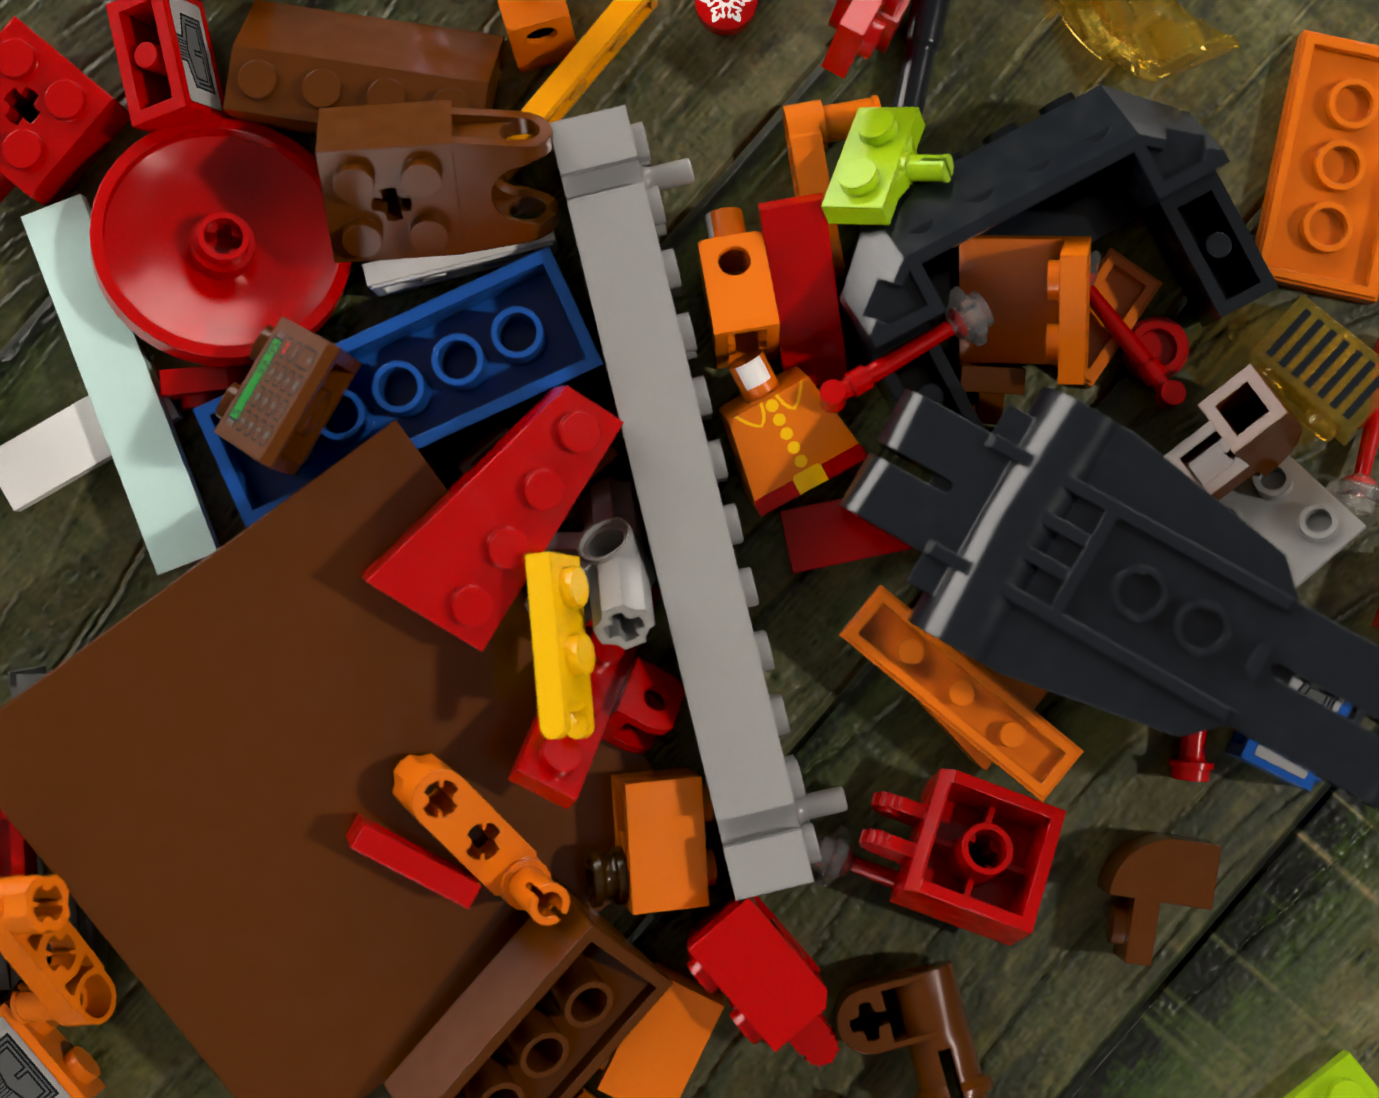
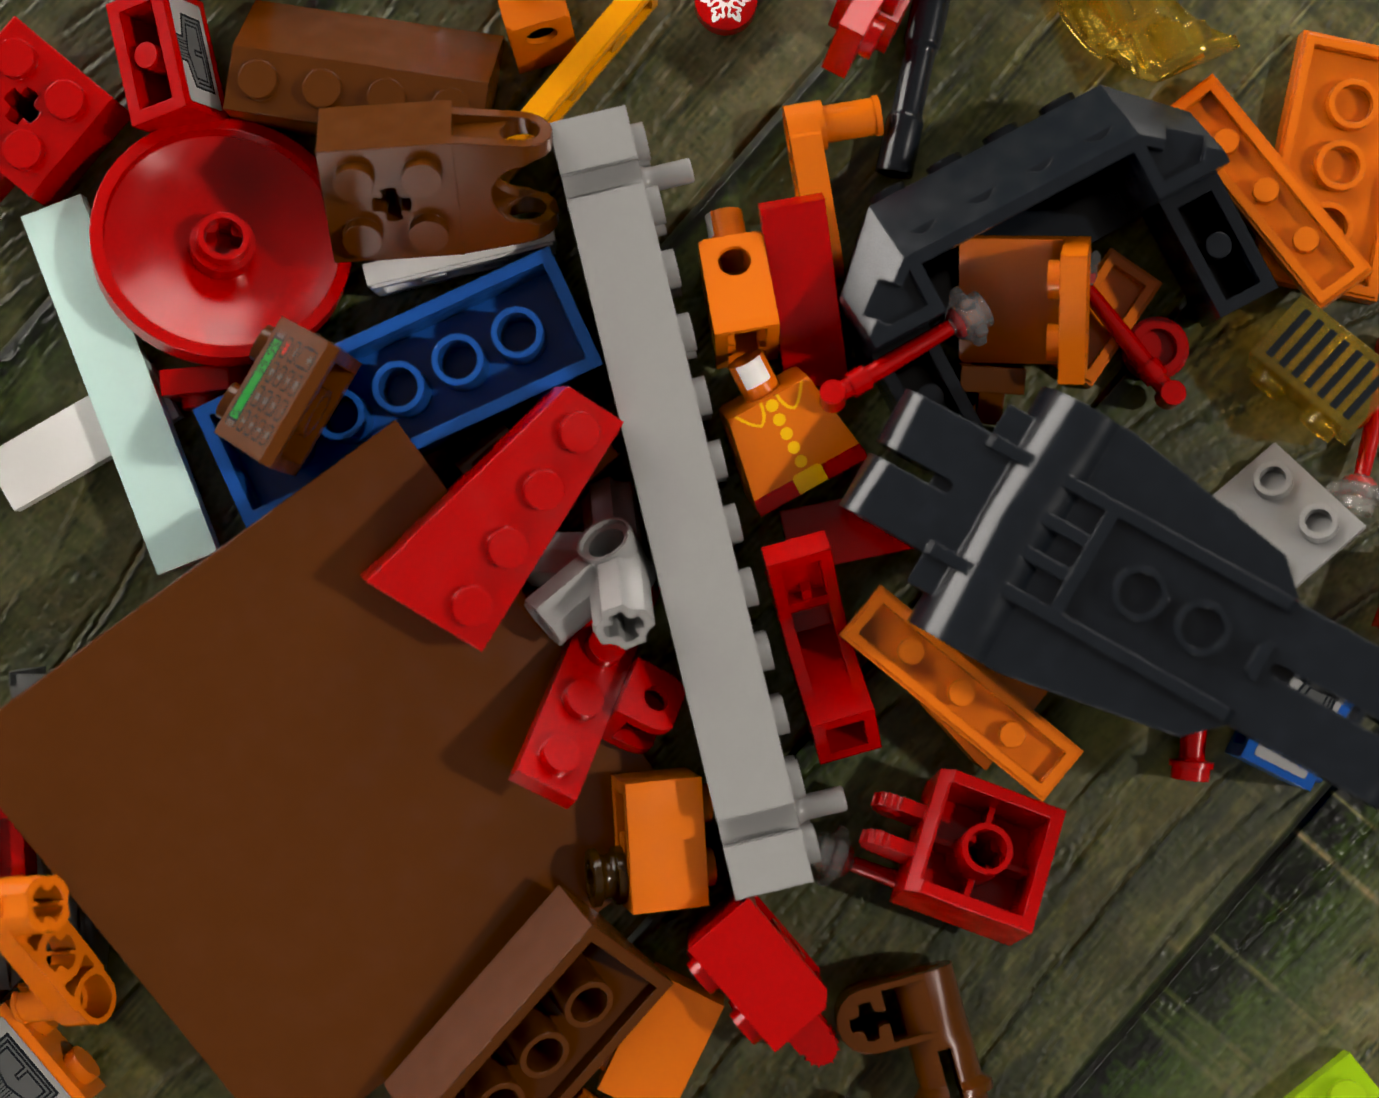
red tile [345,813,482,909] -> none
orange beam [392,753,570,926] -> none
yellow hinge [525,551,595,739] -> none
lime plate [821,107,953,225] -> none
reddish brown brick [1097,832,1222,967] -> none
reddish brown brick [1164,364,1302,501] -> none
none -> red arch [761,530,882,765]
none -> orange tile [1171,73,1373,313]

